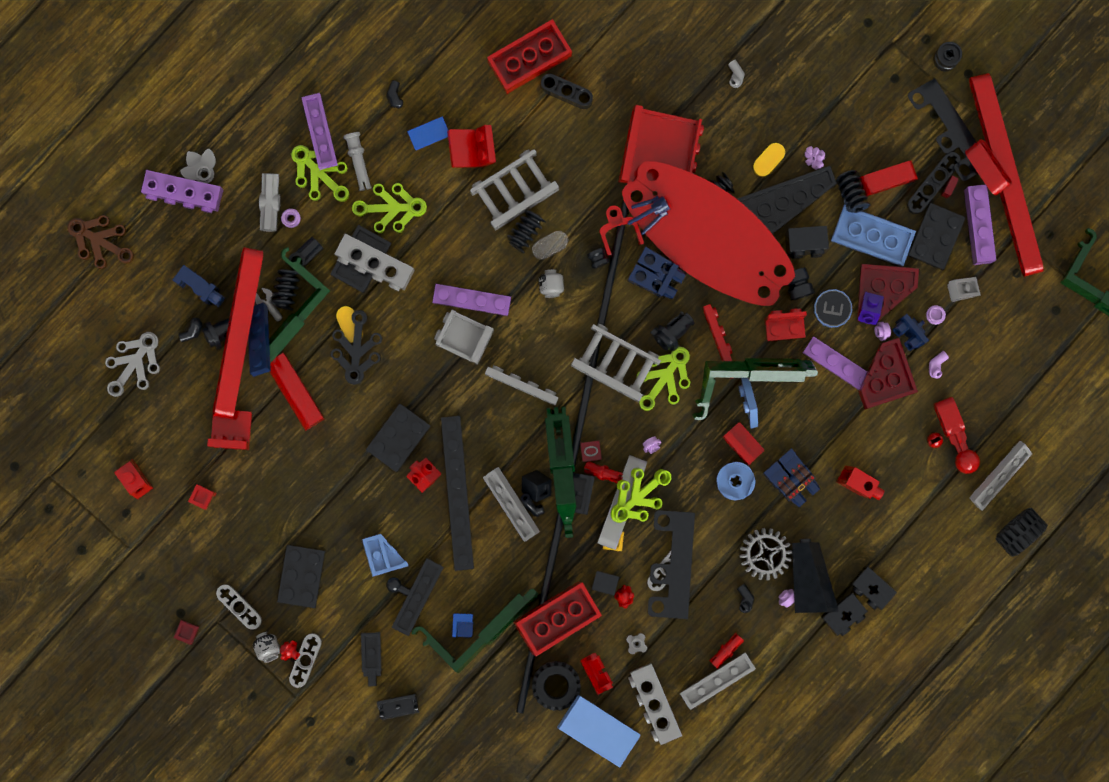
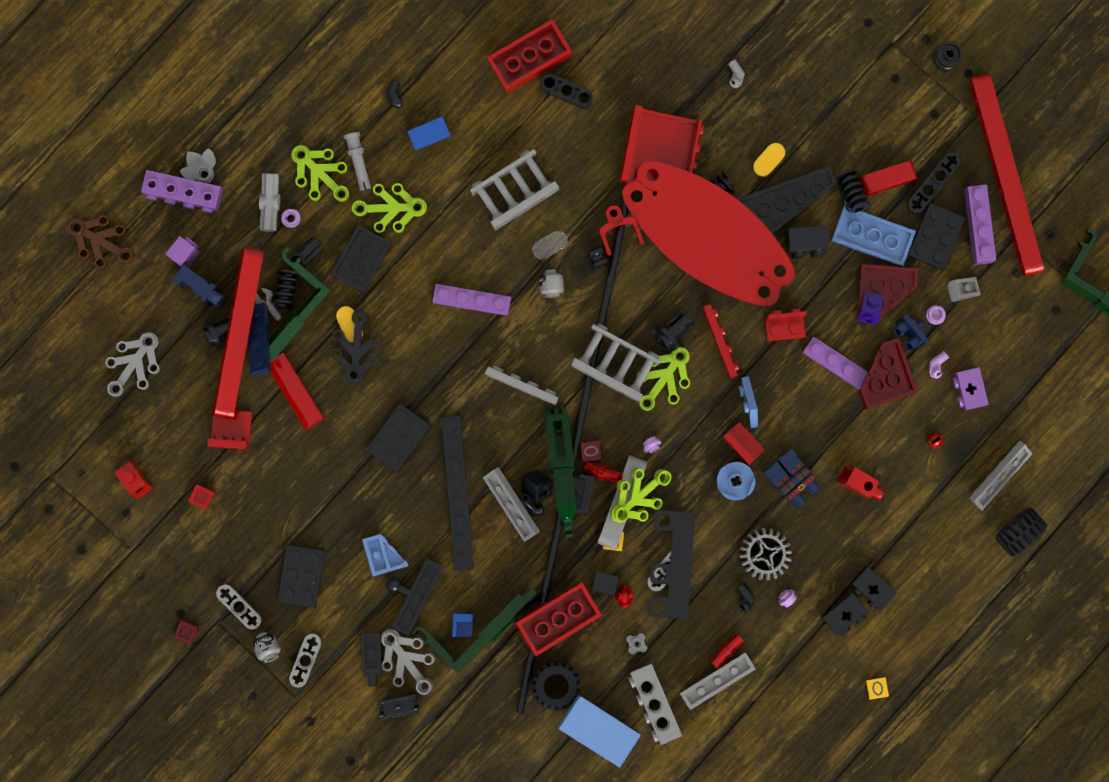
black arm [179,317,202,342] -> none
red plant [280,640,300,661] -> none
medium lavender plate [301,93,338,170] -> none
light grey brick [335,234,415,291] -> none
red brick [406,458,441,493] -> none
light grey panel [434,310,494,365] -> none
red bracket [447,125,496,168] -> none
black piece [507,210,546,254] -> none
red hinge [580,652,613,695] -> none
dark blue plant [627,196,670,235] -> none
dark blue hips [627,247,686,299] -> none
dark green hinge [692,358,818,420] -> none
black wheel [783,267,815,301] -> none
black slope [792,539,838,613] -> none
lavender plant [805,146,825,170] -> none
black tile [814,289,852,328] -> none
lavender plate [875,322,891,341] -> none
black piece [908,78,978,181] -> none
red beam [933,397,980,474] -> none
dark red tile [941,175,958,198] -> none
red beam [965,139,1012,195] -> none
none -> medium lavender brick [166,236,200,268]
none -> light grey plant [381,629,436,695]
none -> yellow tile [866,677,889,700]
none -> medium lavender brick [952,367,989,411]

